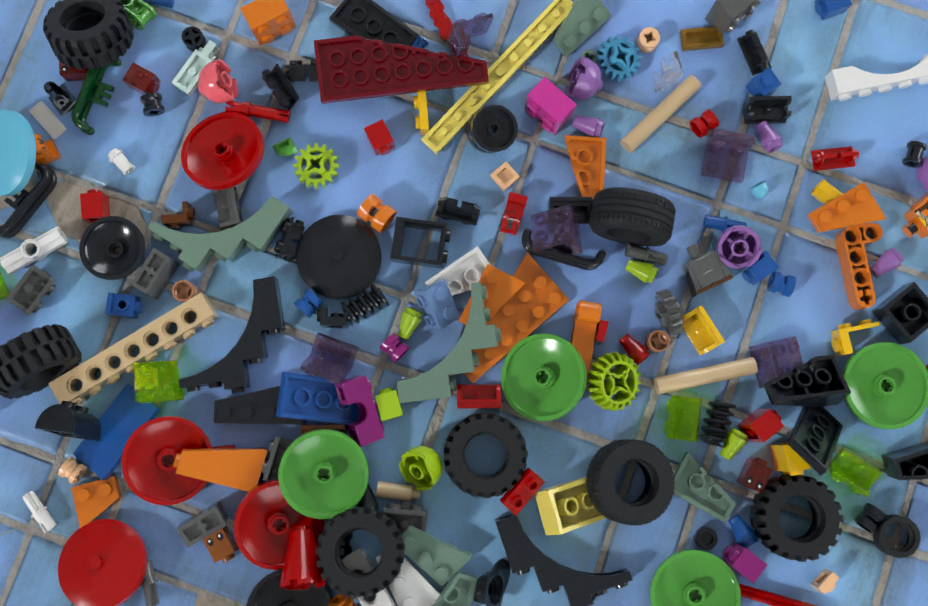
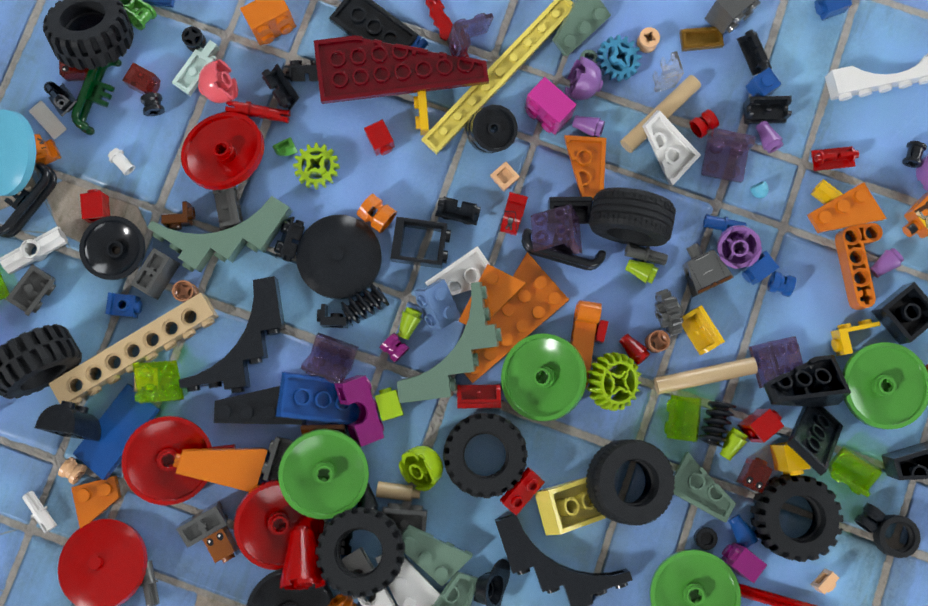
blue wheel [294,288,324,318] -> none
none -> white wing [642,110,701,186]

